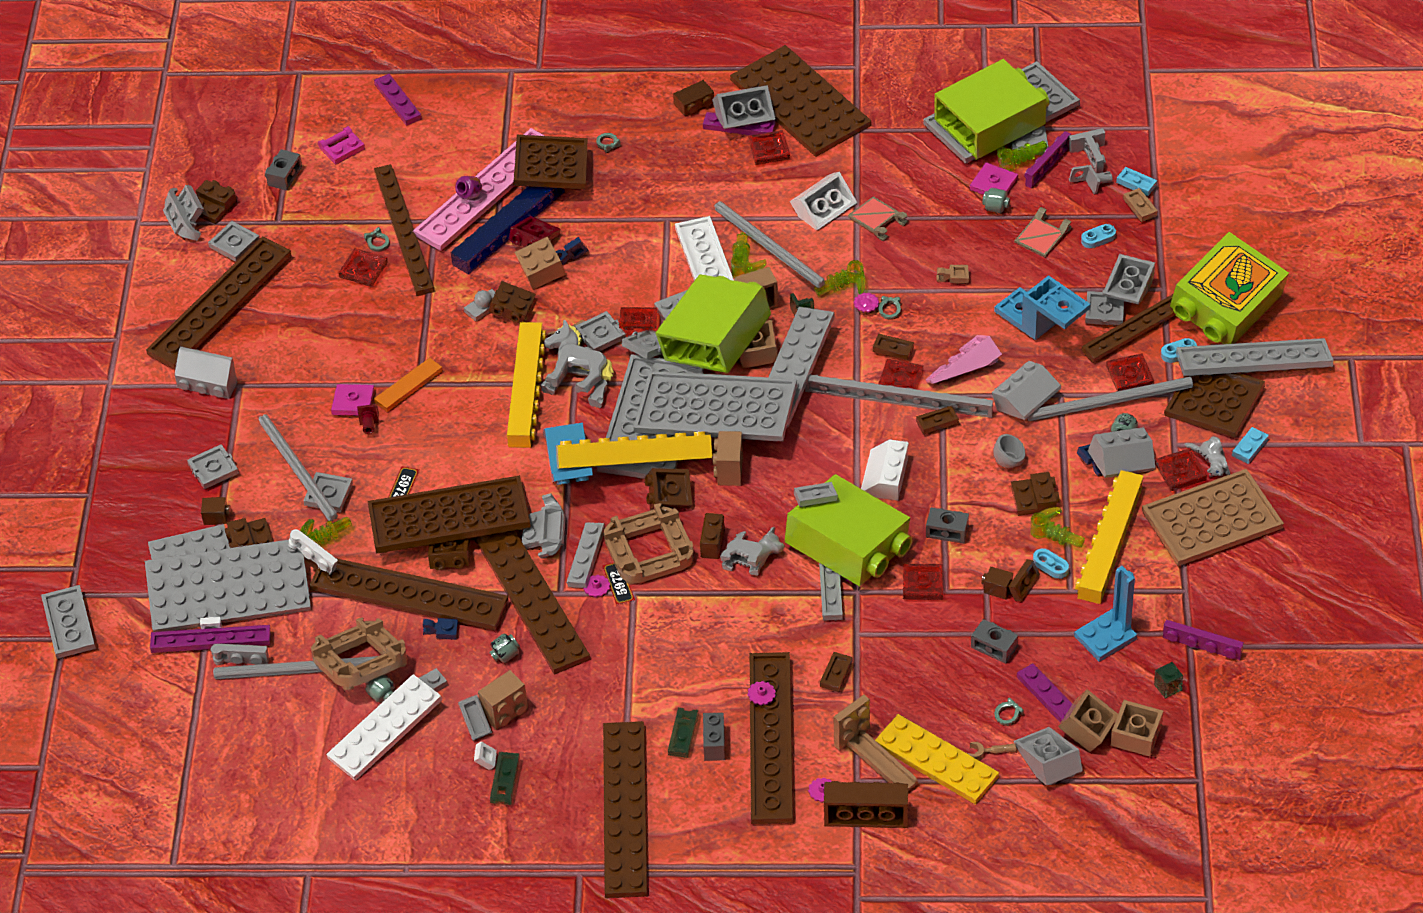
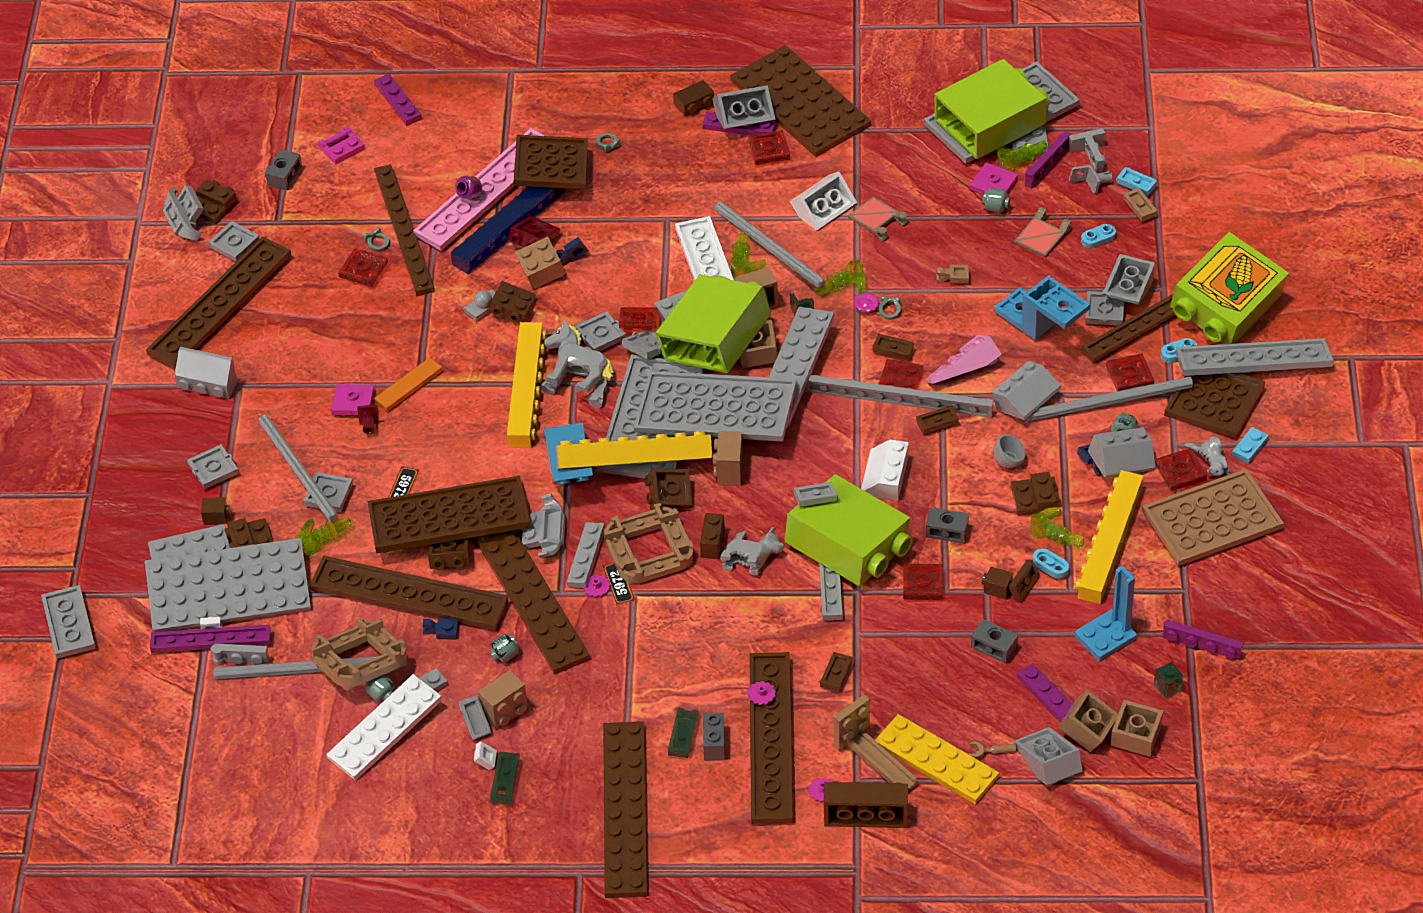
white plate [288,529,338,575] -> none
sand green piece [994,698,1024,726] -> none

